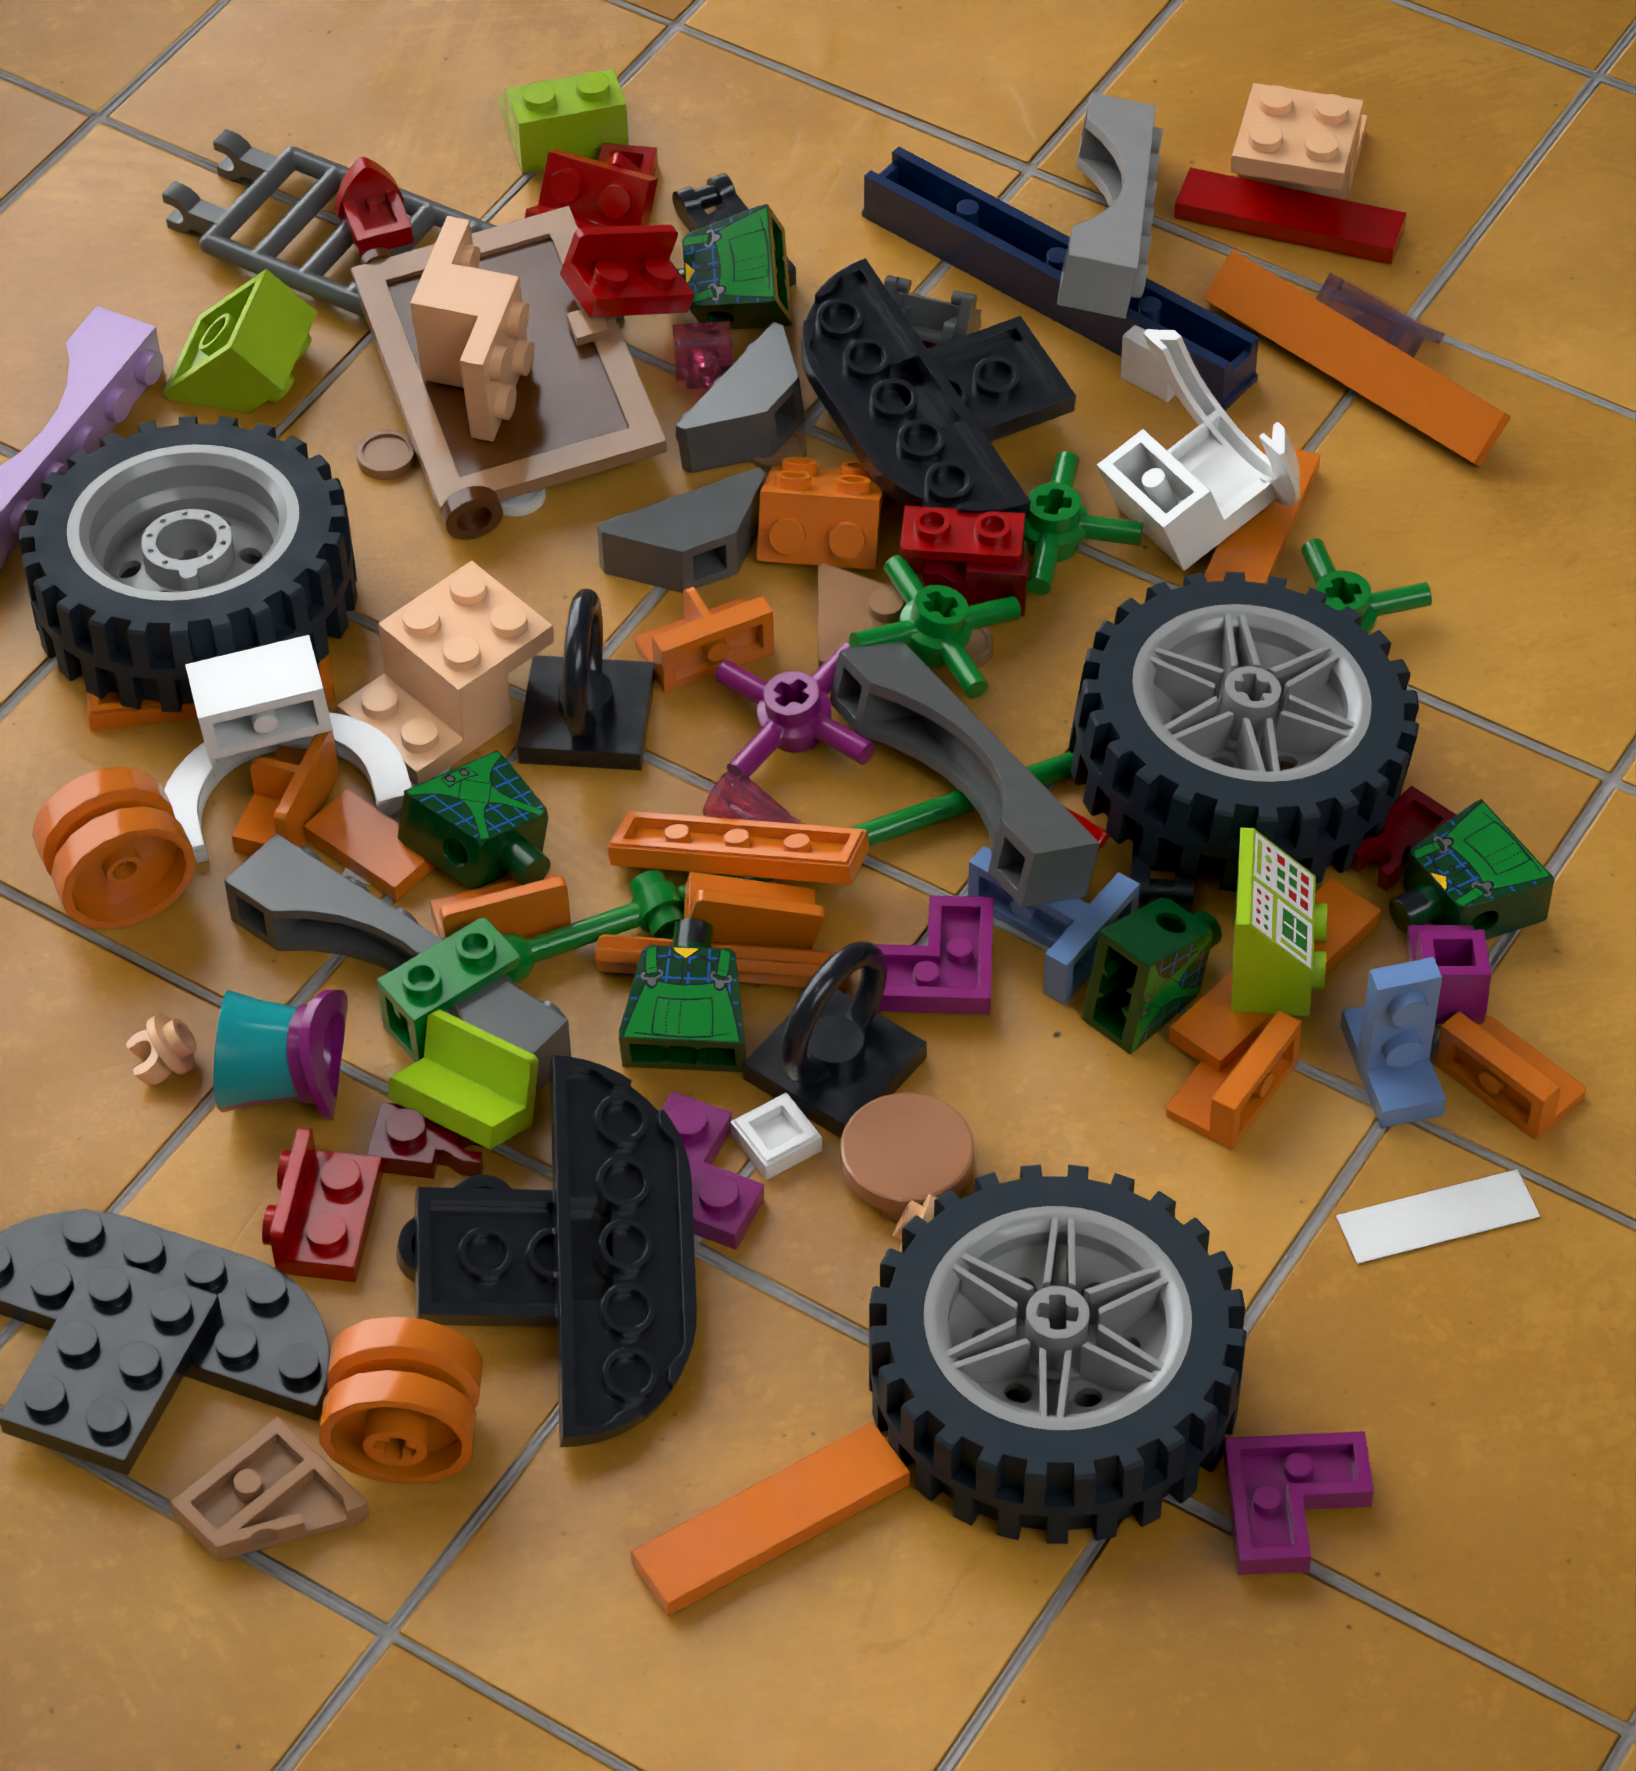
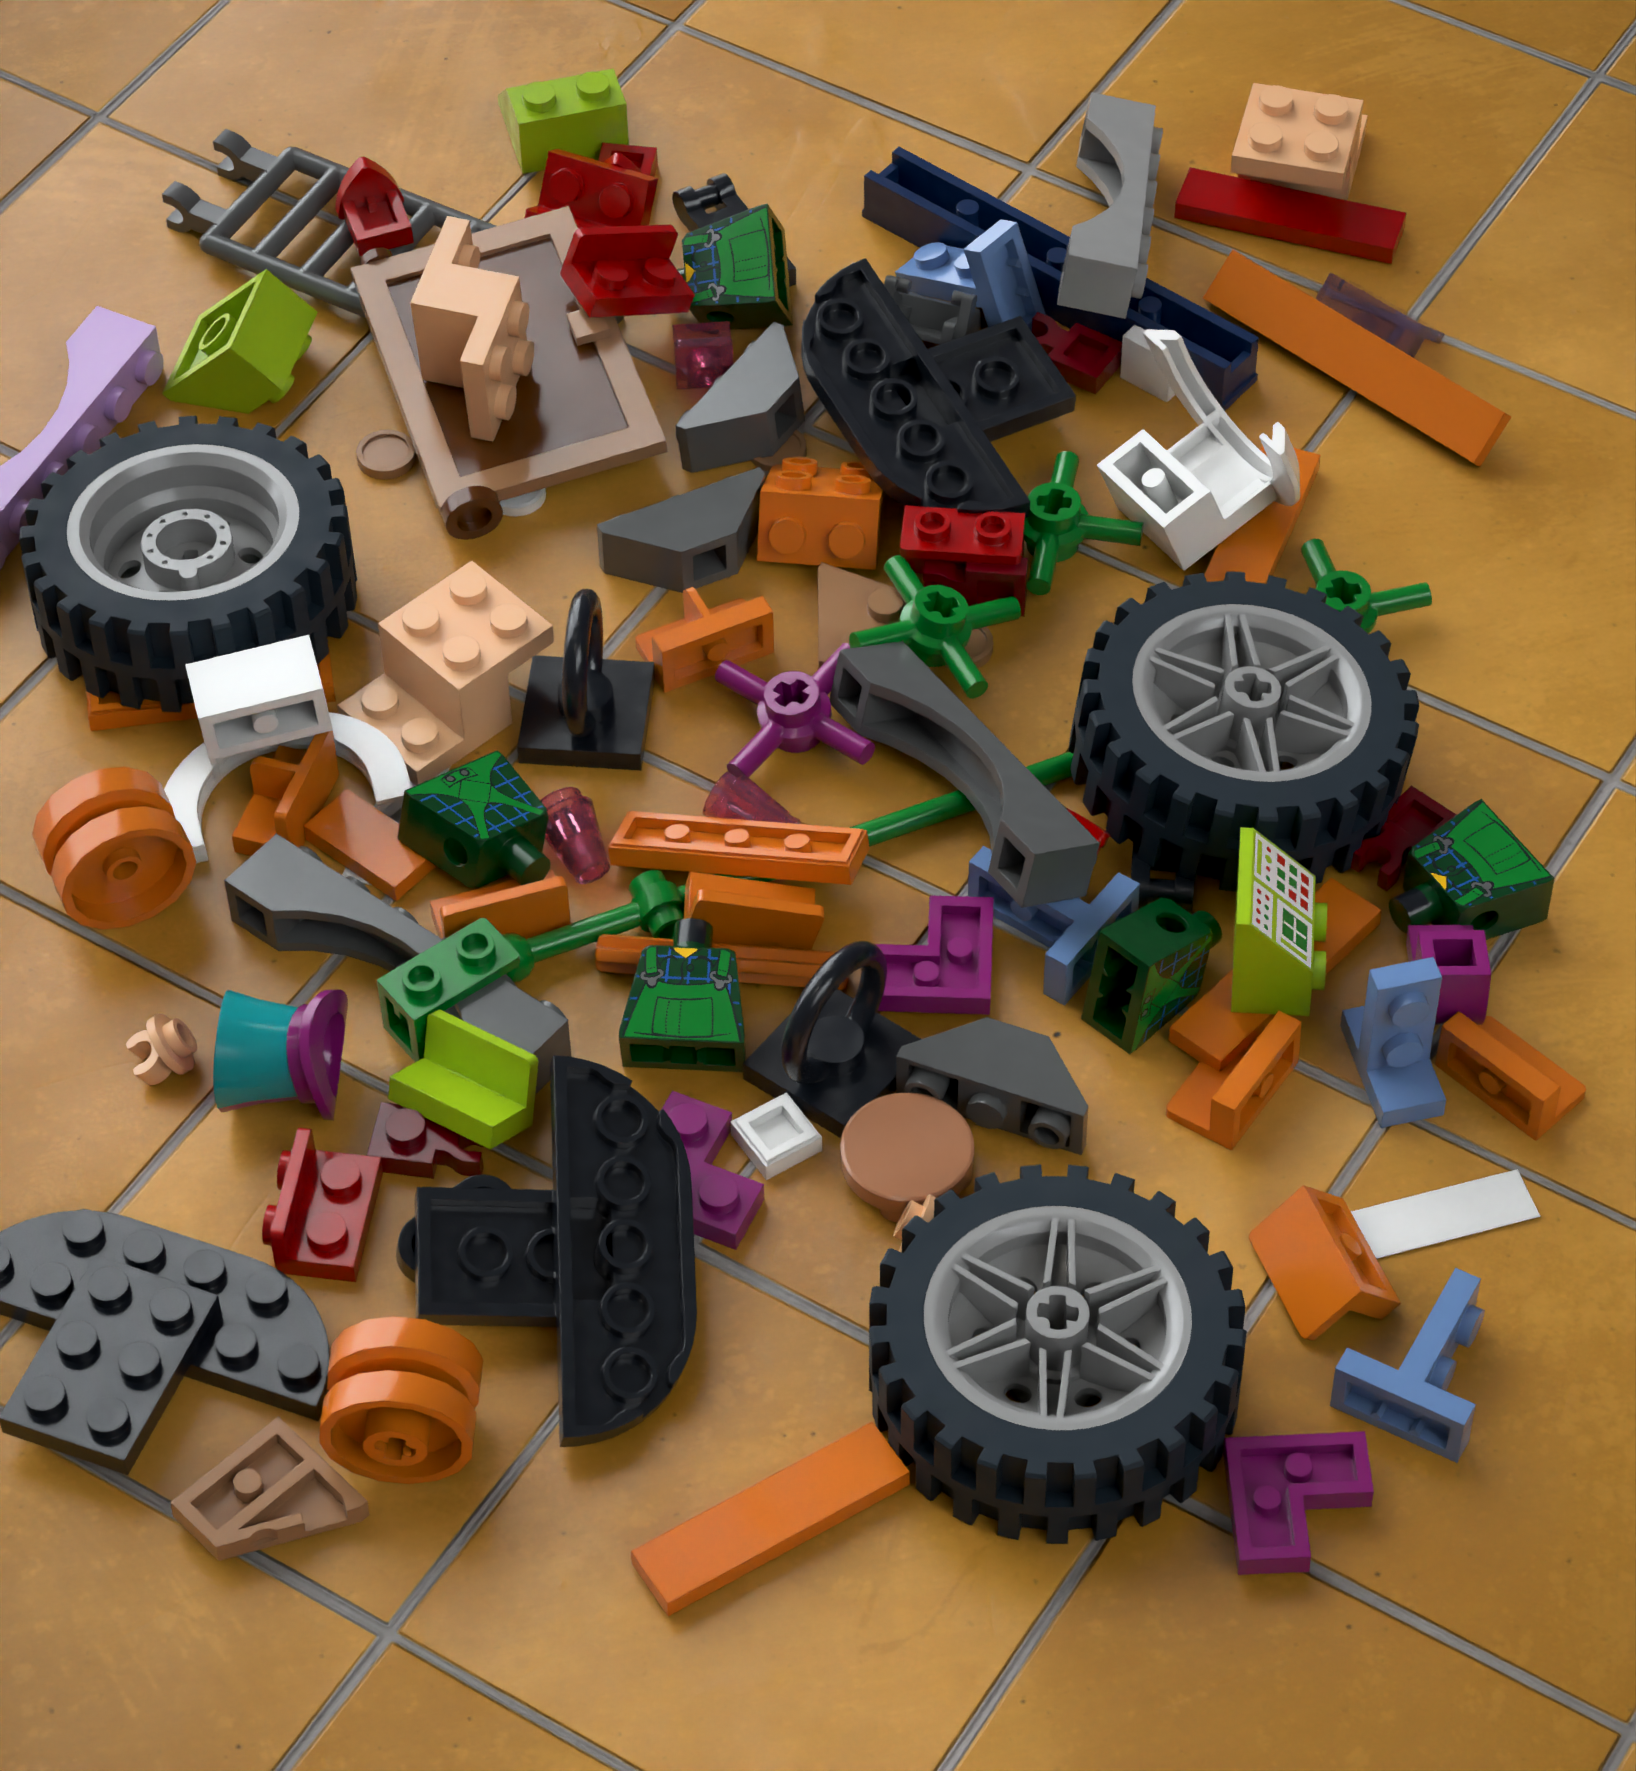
none -> clear pink cone [540,787,610,884]
none -> medium blue bracket [895,219,1046,331]
none -> dark grey slope [896,1017,1088,1155]
none -> dark red plate [1032,312,1122,395]
none -> orange panel [1249,1185,1401,1341]
none -> medium blue bracket [1330,1268,1485,1463]

